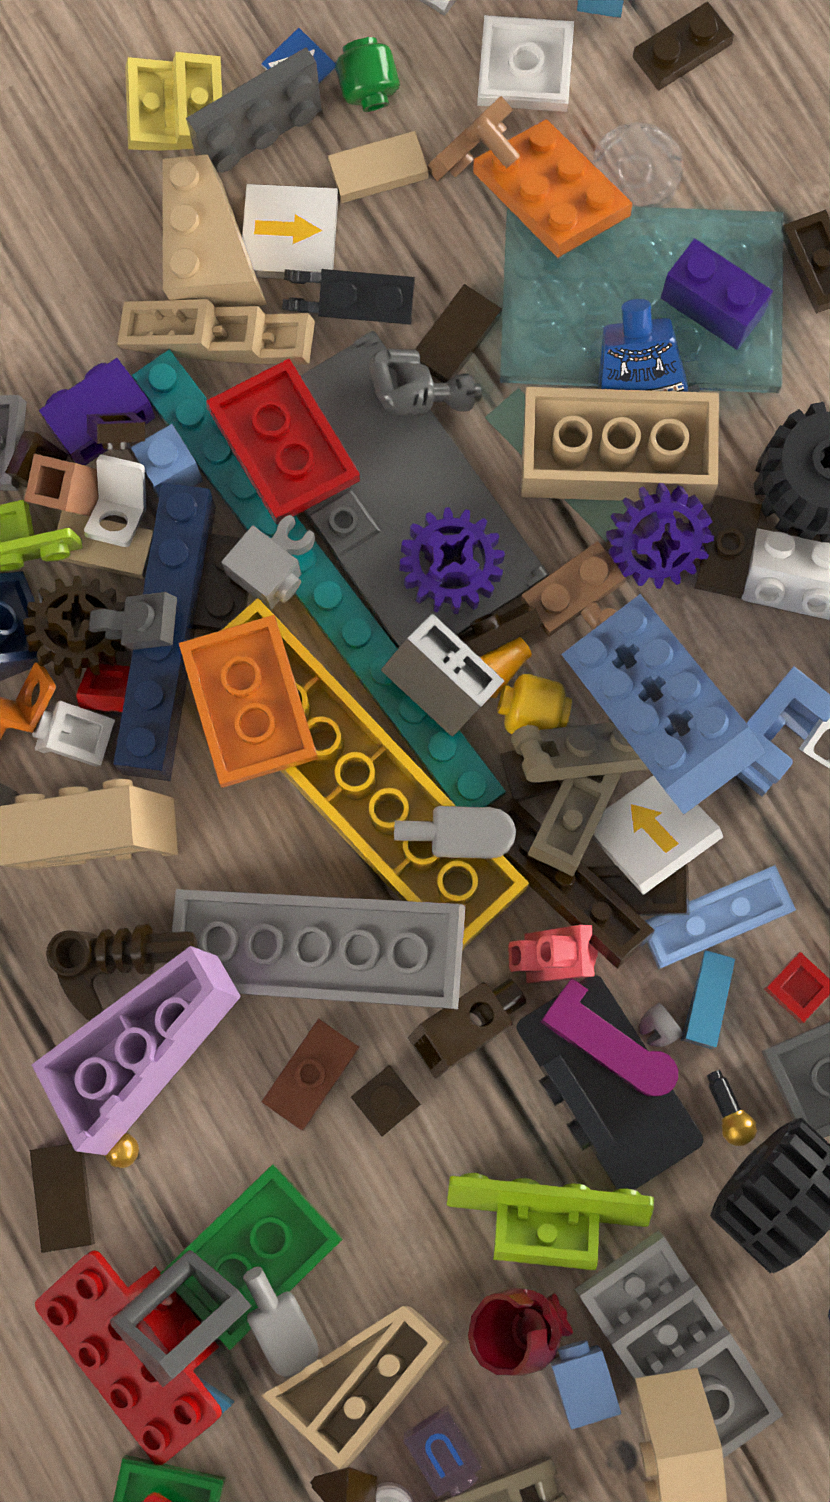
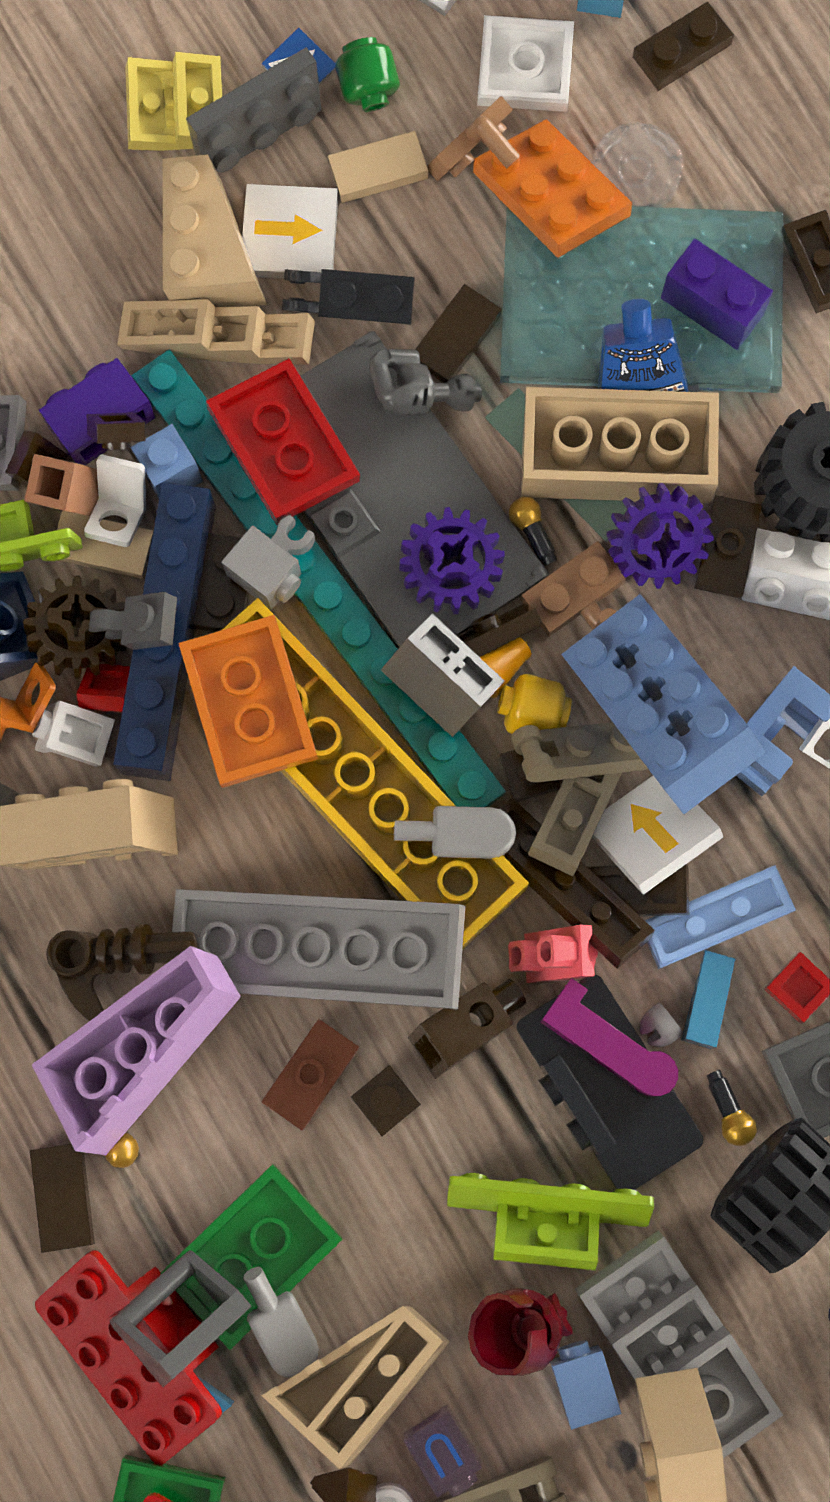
none -> piece [508,497,557,566]

